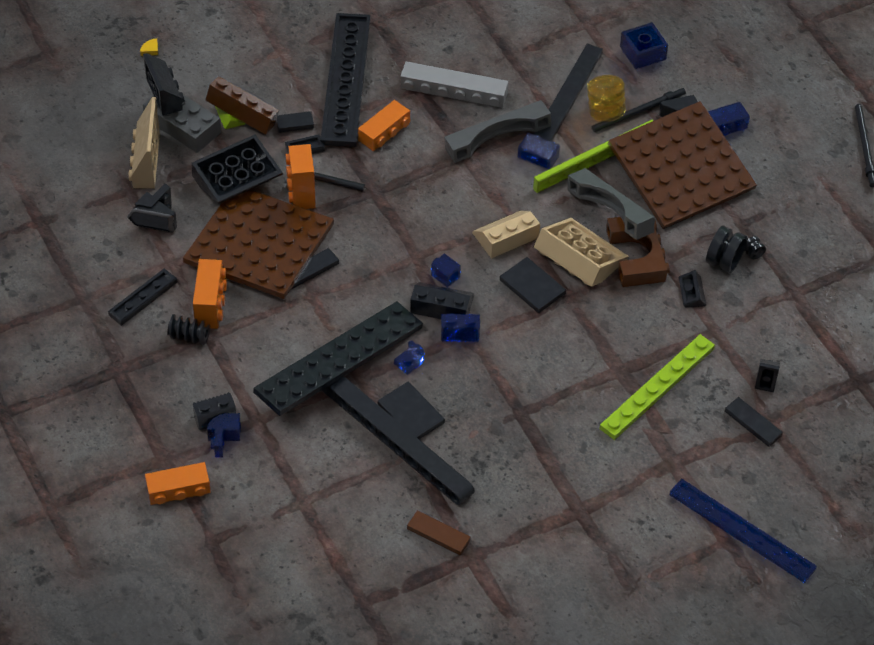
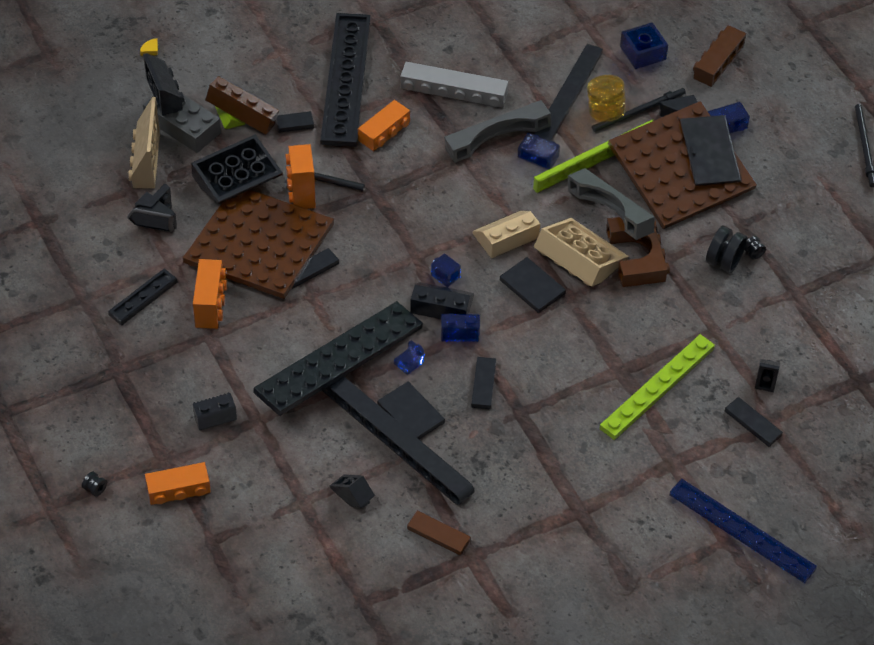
black piece [167,314,210,345] -> none
clear blue brick [207,413,241,457] -> none
black tile [285,134,325,154] -> none
black slope [679,270,706,308] -> none
none -> black wheel [82,471,108,497]
none -> black slope [330,474,375,508]
none -> black tile [471,357,496,410]
none -> black container [680,115,741,186]
none -> reddish brown brick [693,25,746,87]

